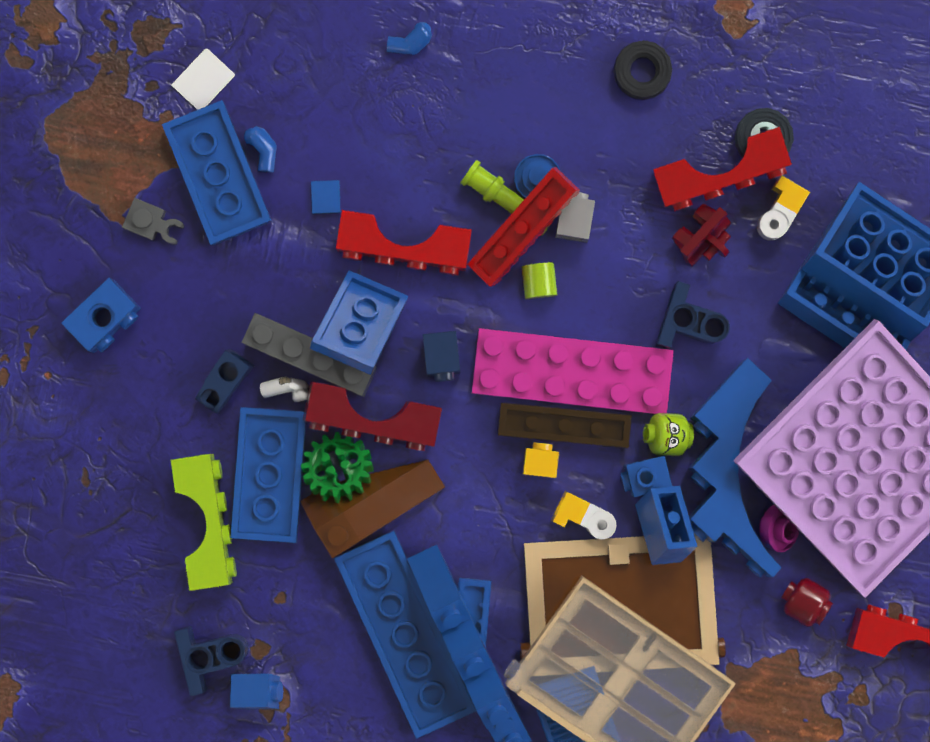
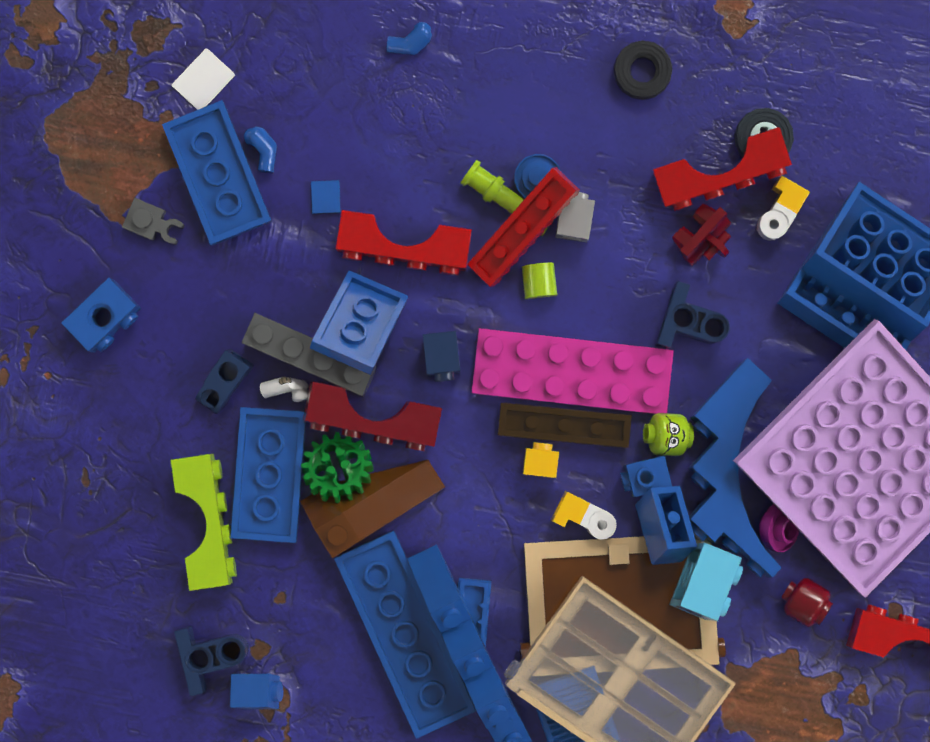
none -> medium azure brick [669,542,743,621]

